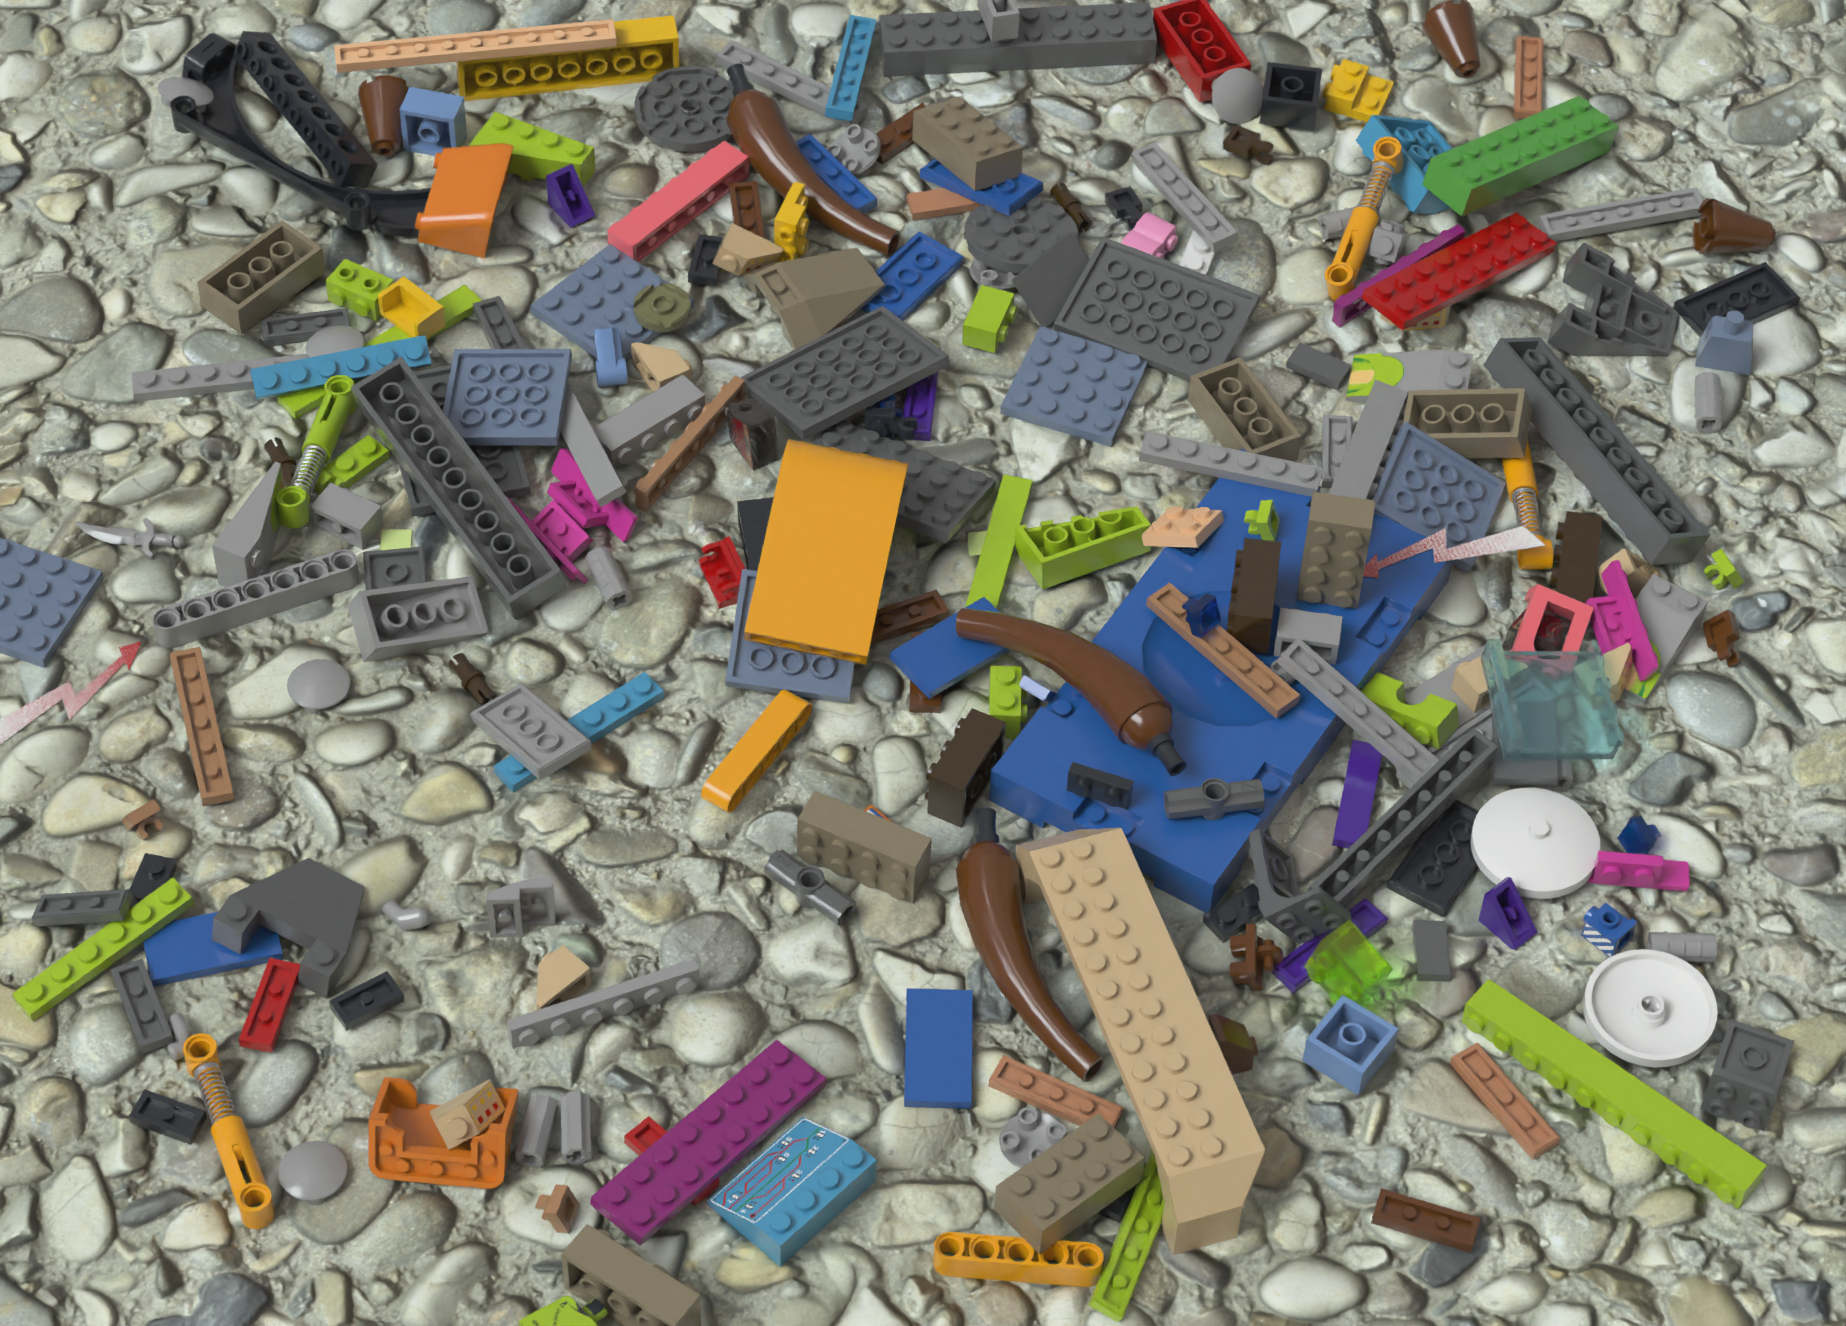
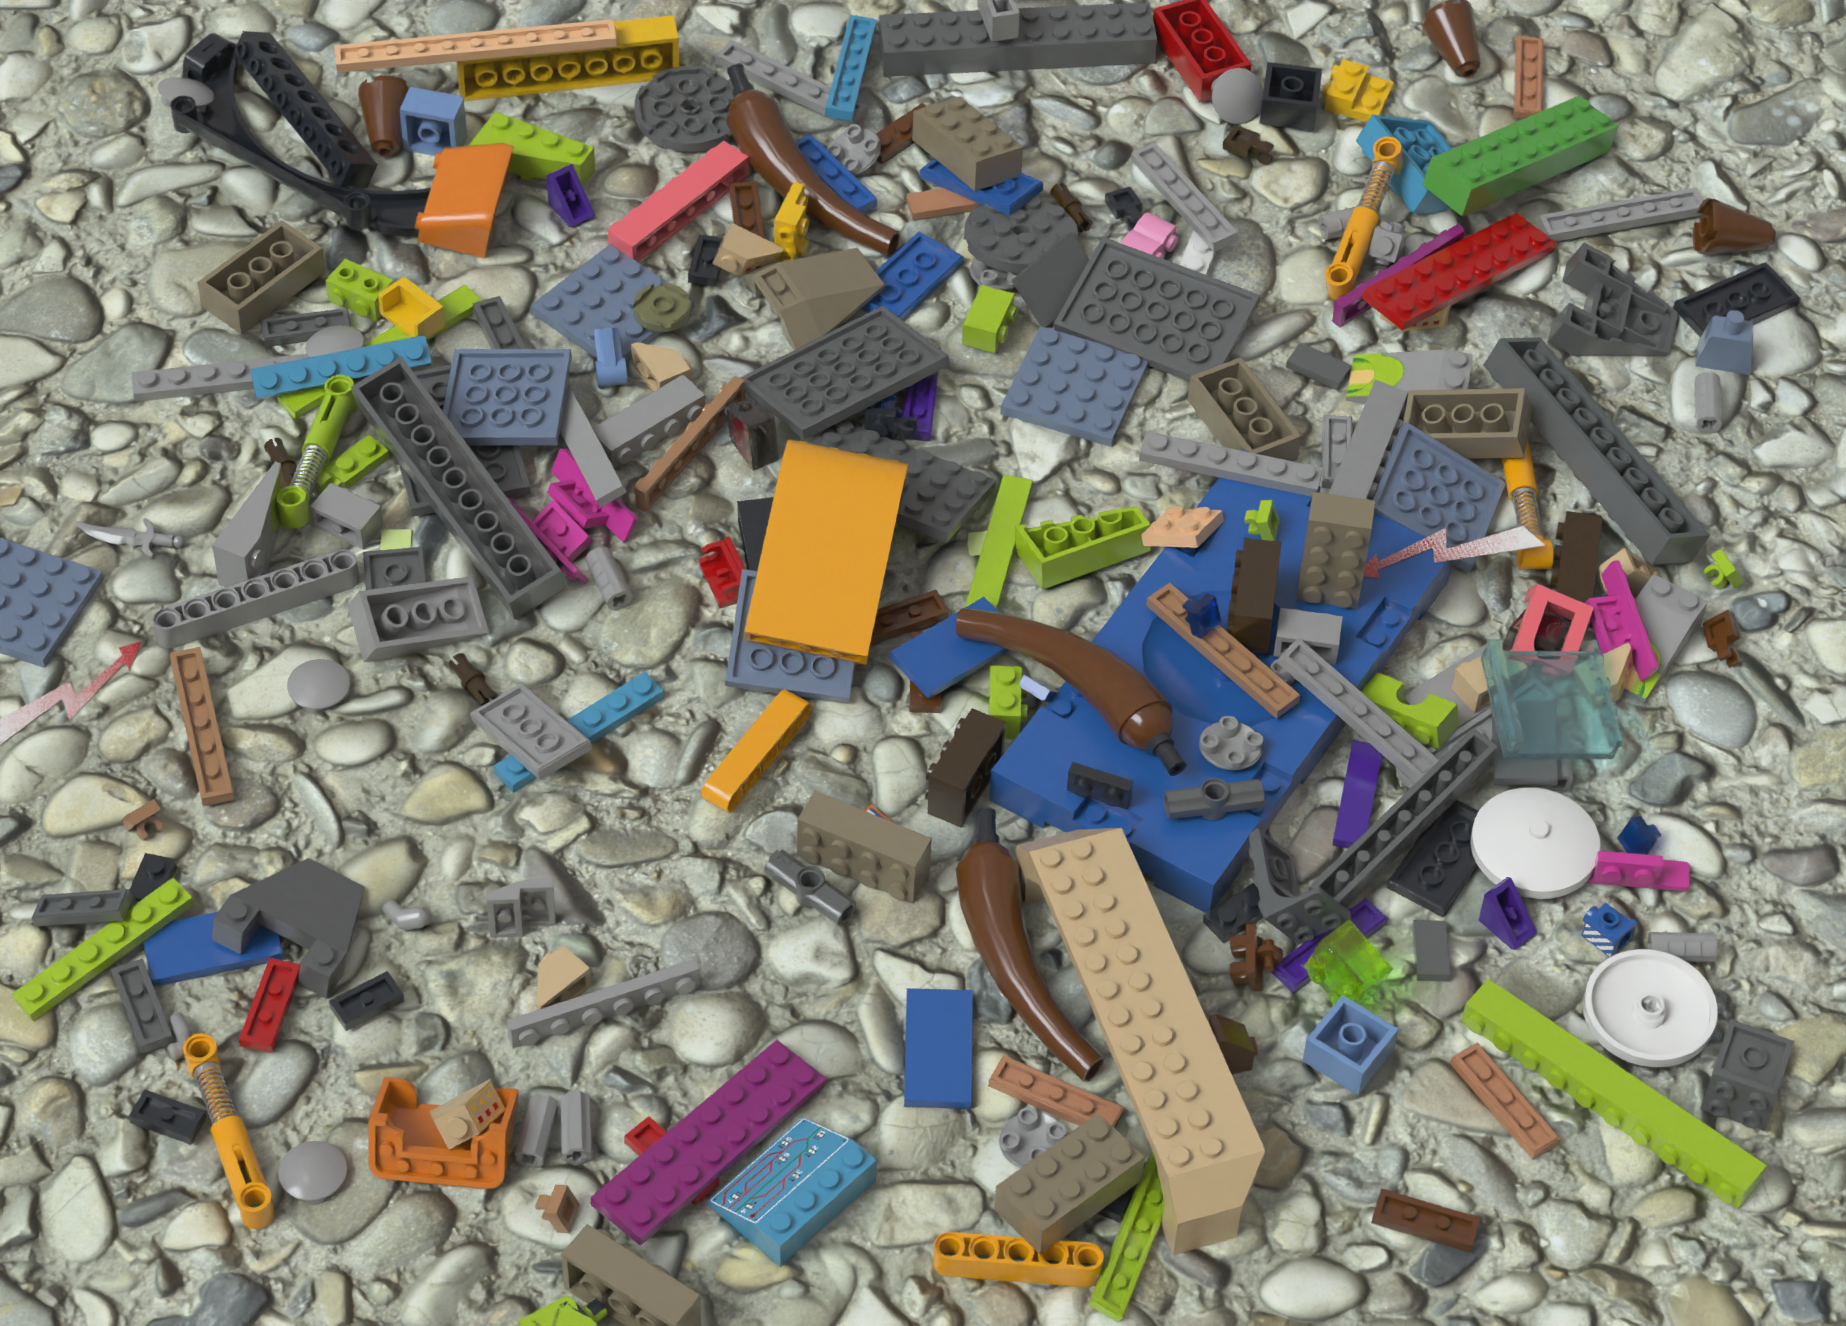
none -> light grey dish [1199,716,1263,770]

